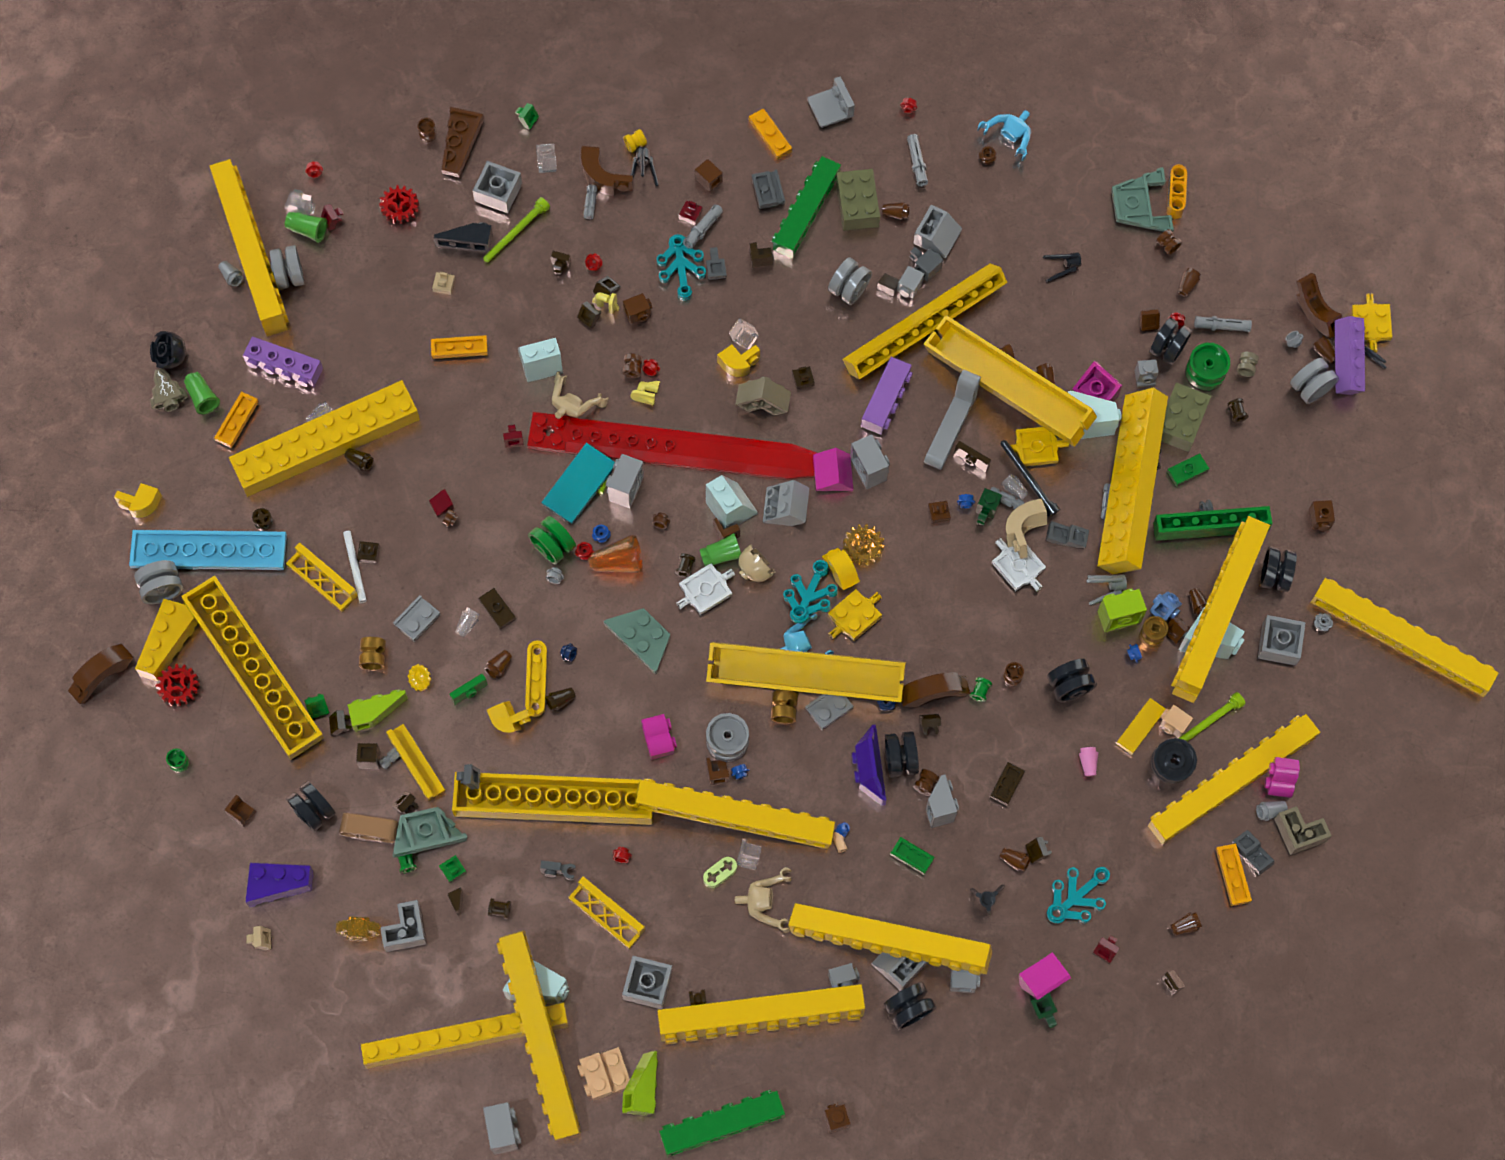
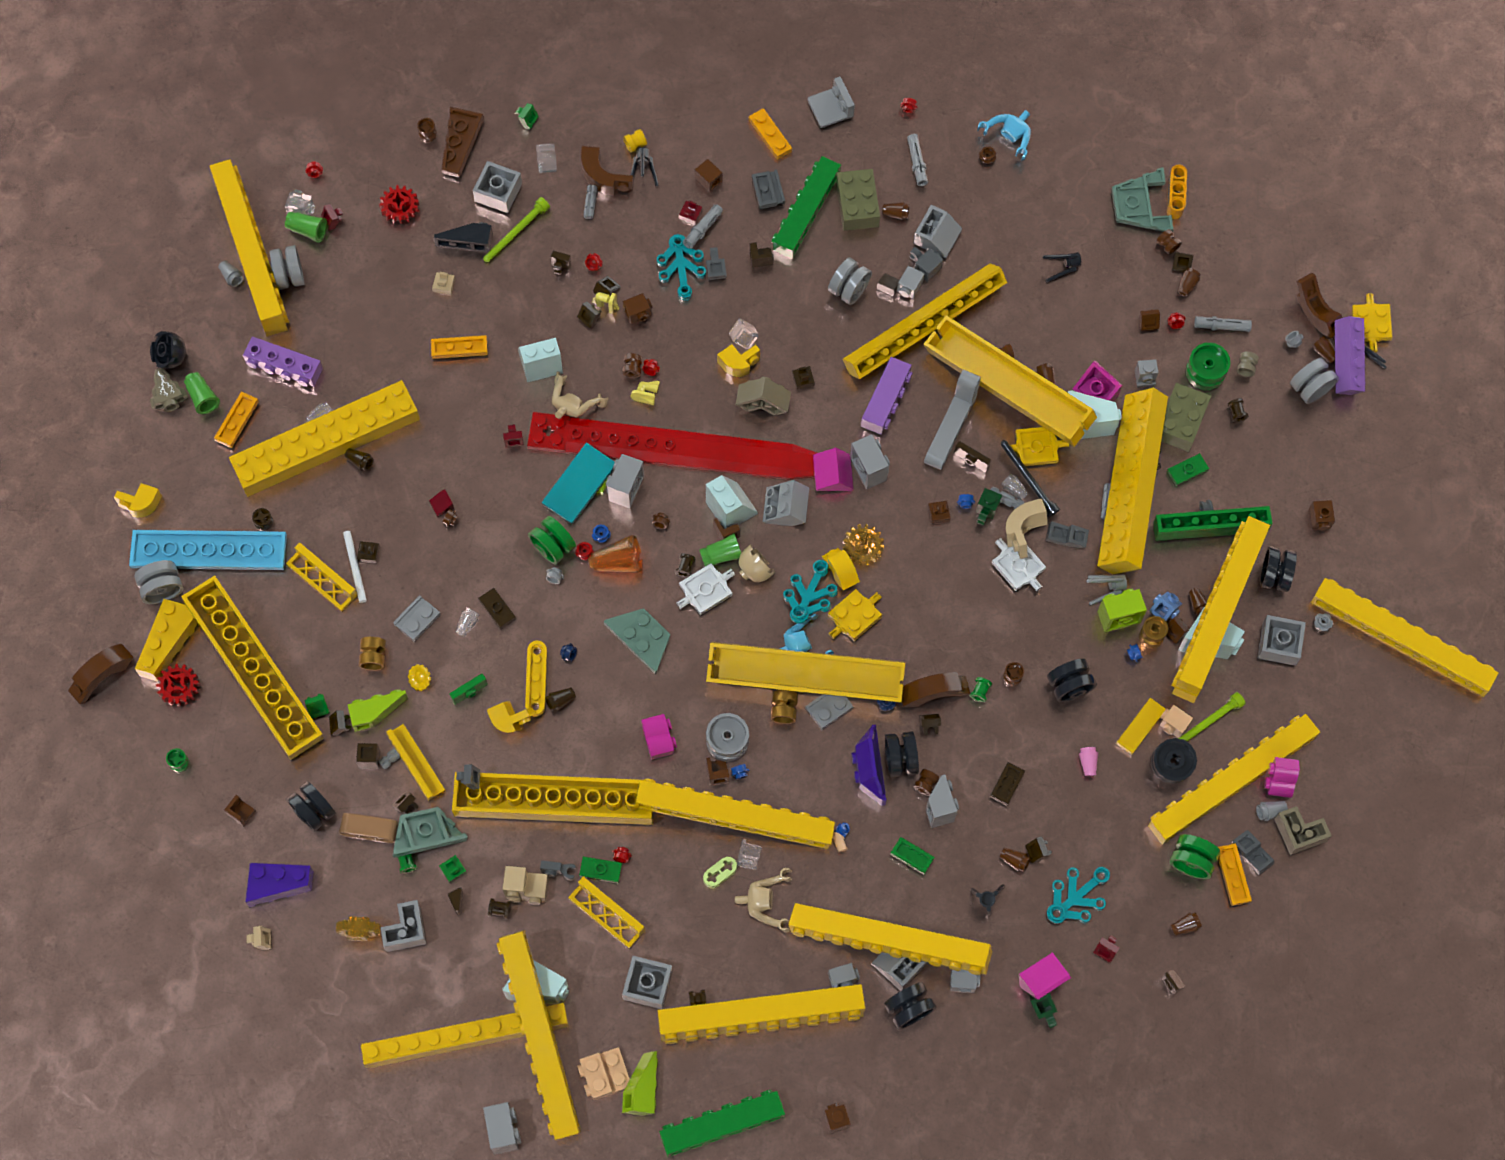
reddish brown cone [484,650,512,678] -> none
black wheel [1149,317,1193,365] -> none
none -> tan brick [503,866,549,905]
none -> green plate [579,856,622,884]
none -> green wheel [1169,834,1221,880]
none -> dark brown slope [1172,252,1194,272]

